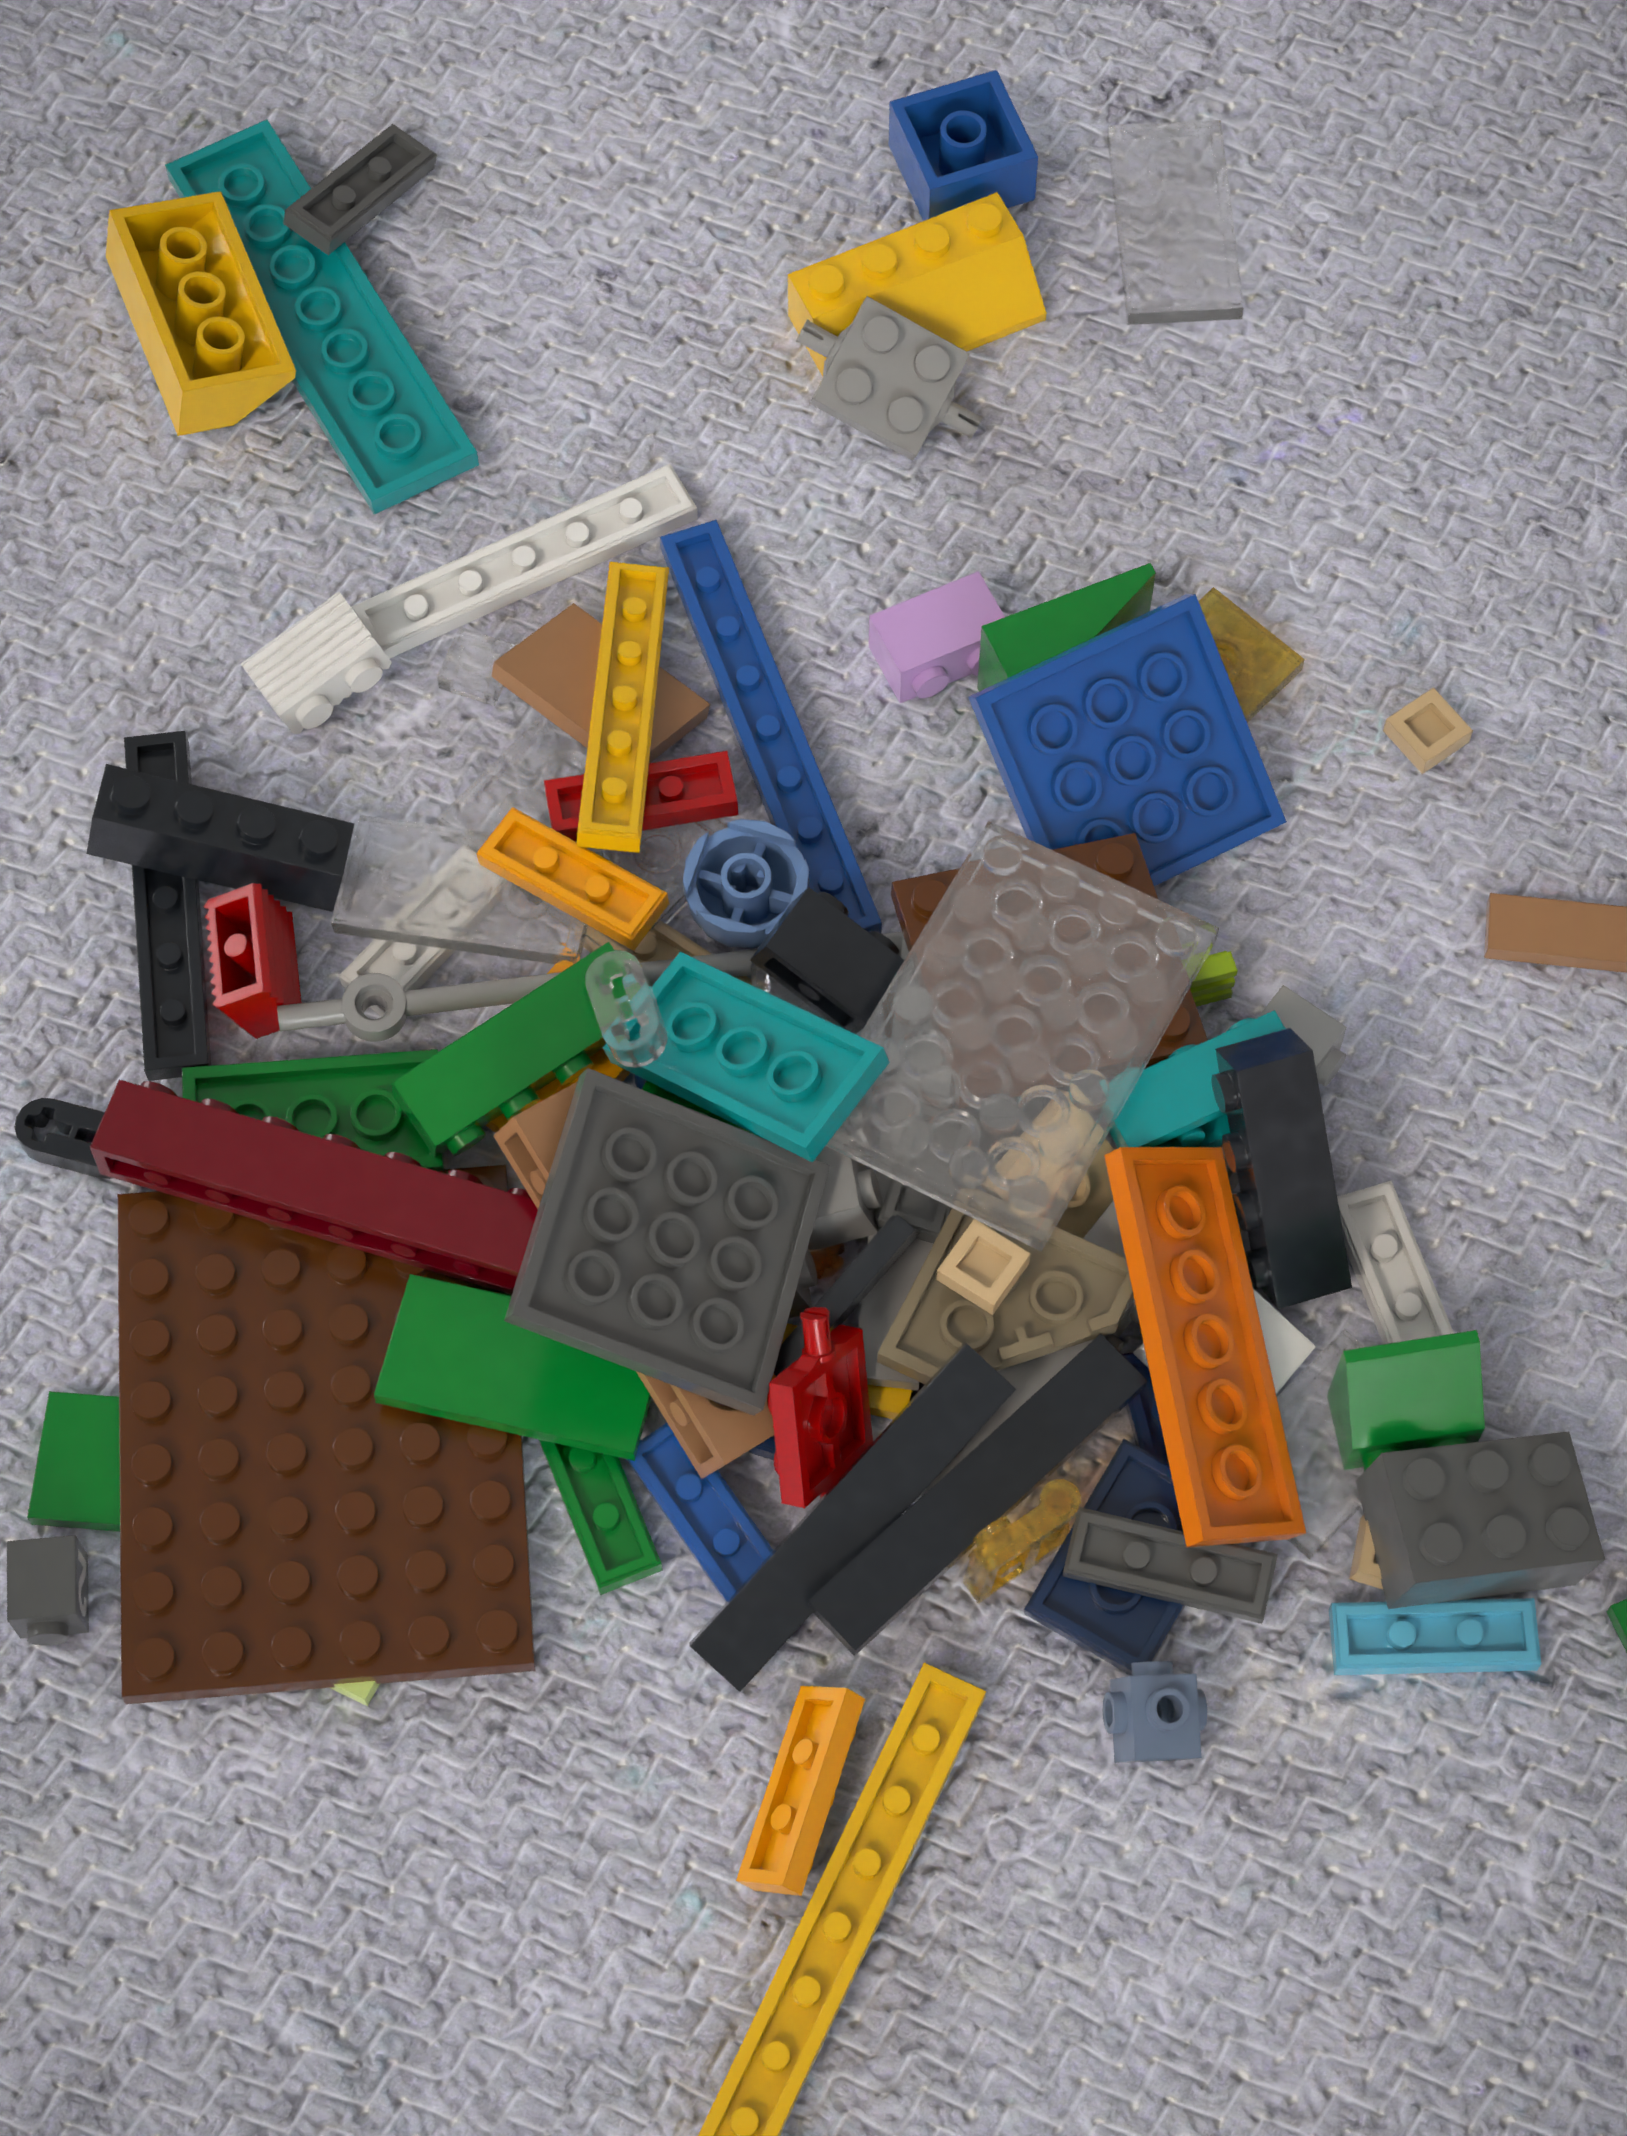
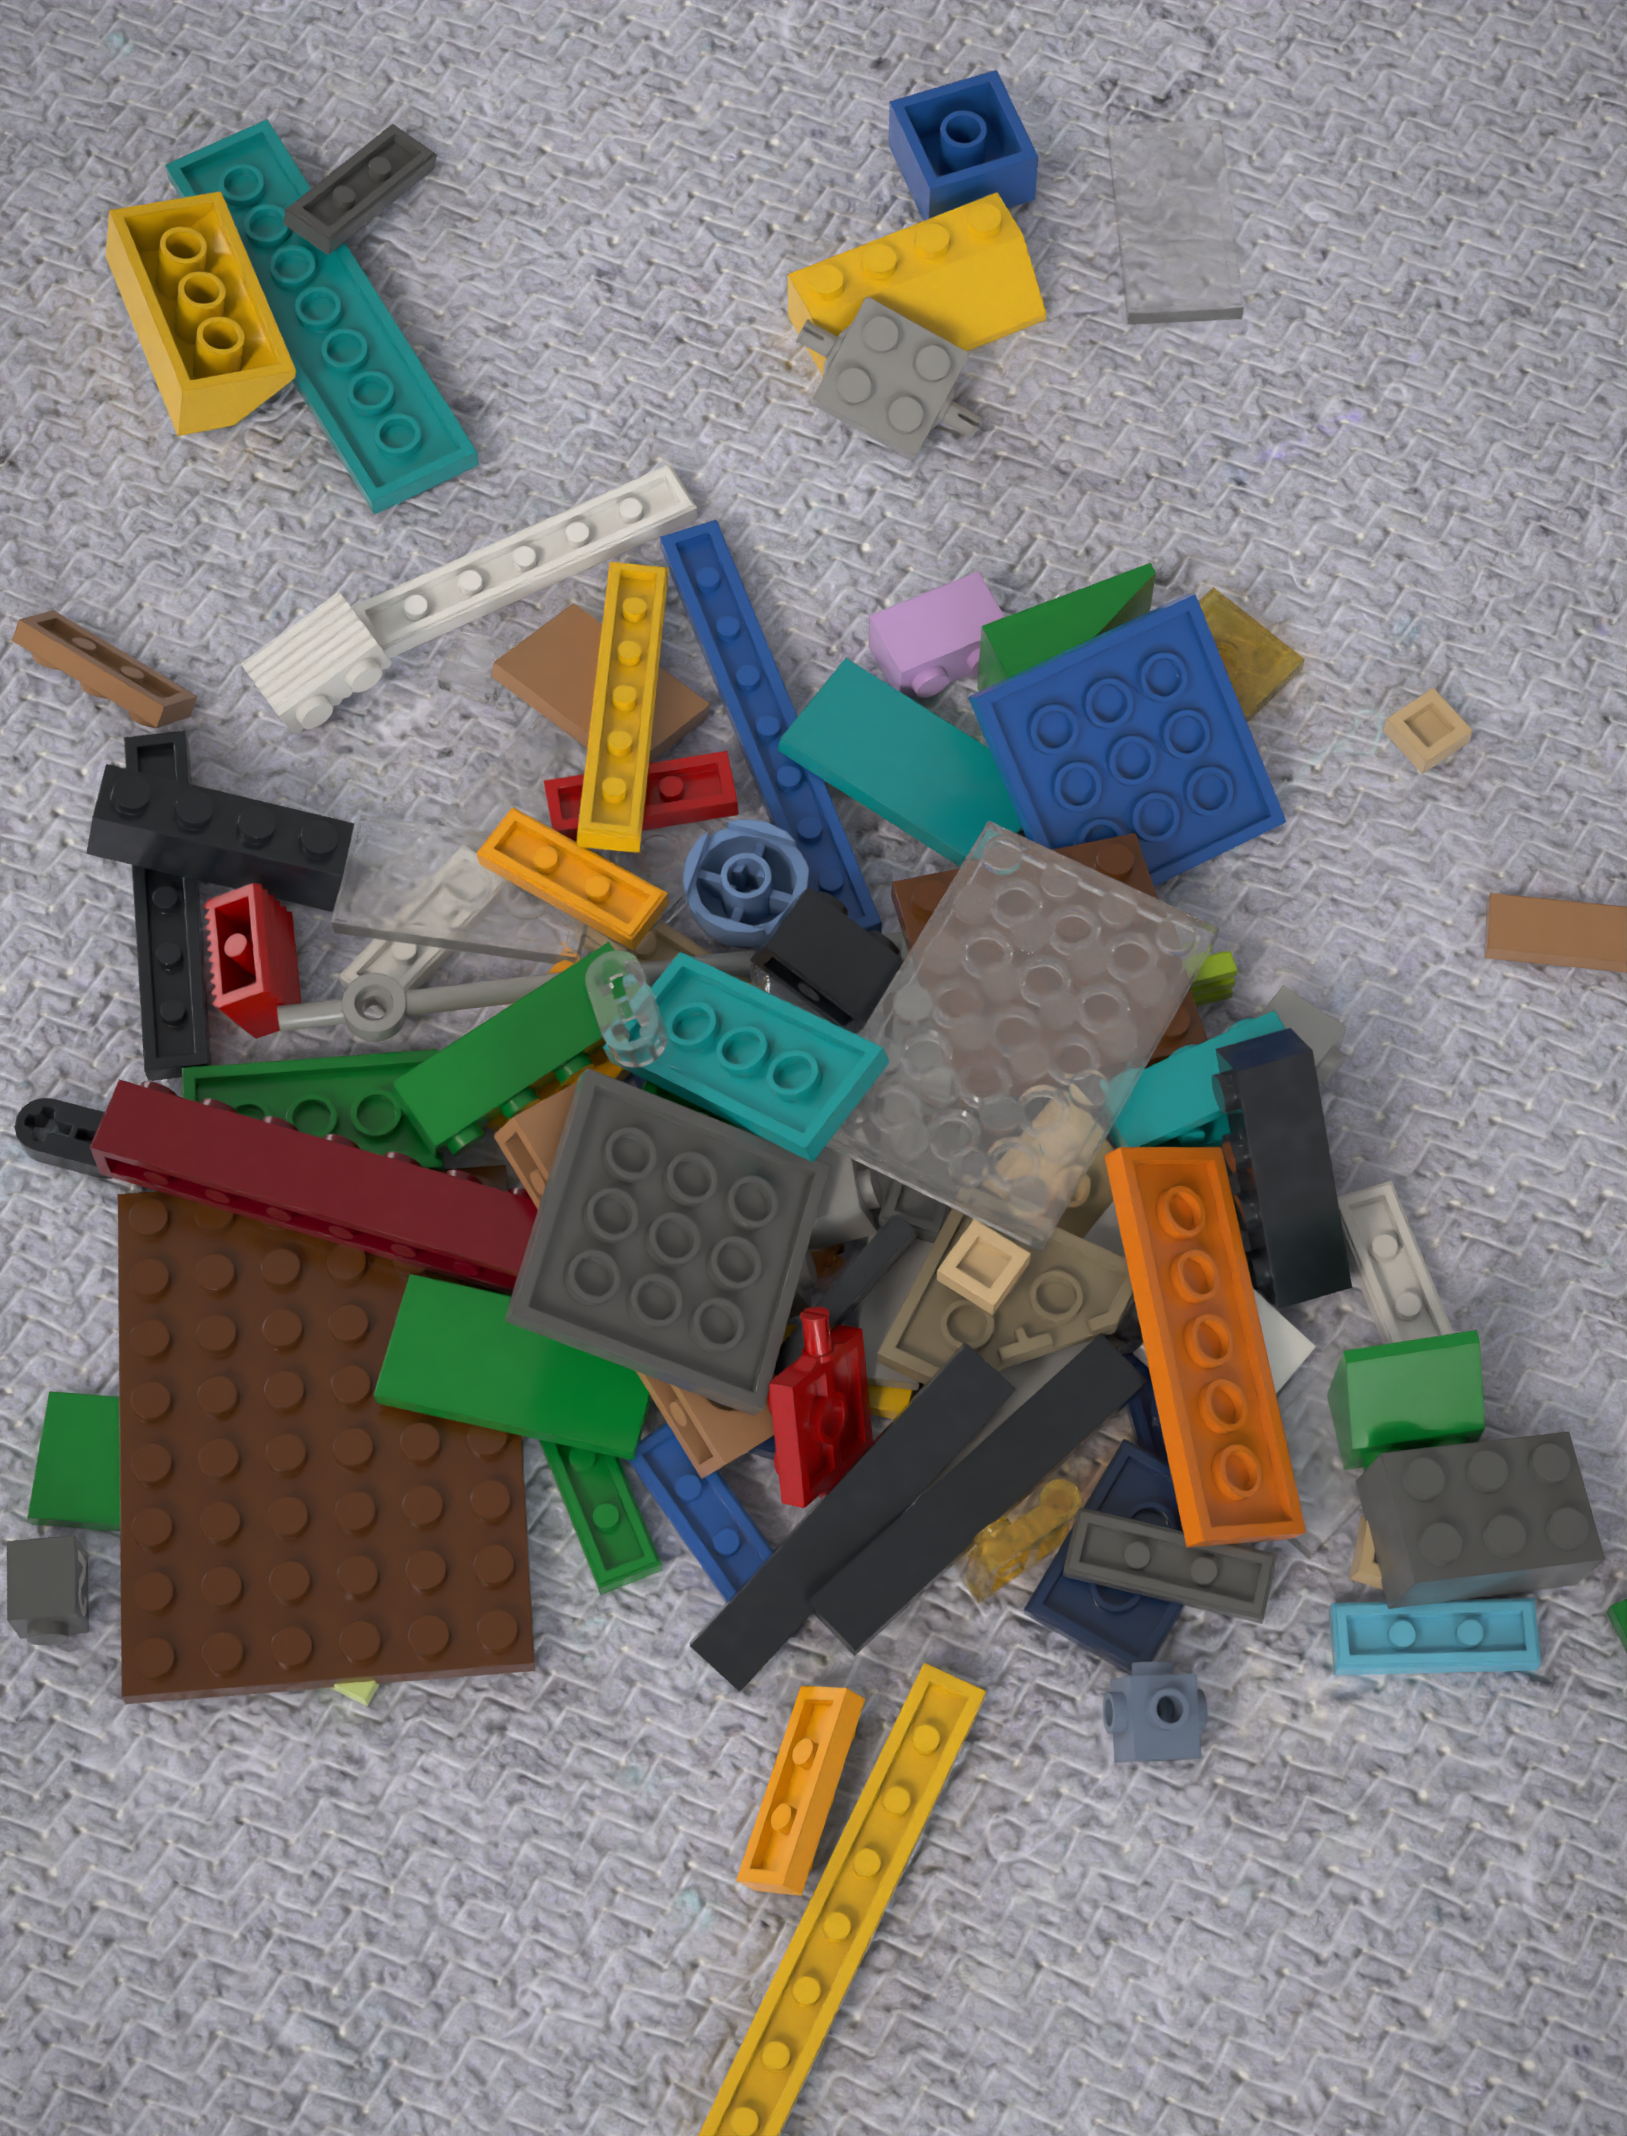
none -> medium nougat plate [12,610,198,728]
none -> teal tile [777,658,1023,868]

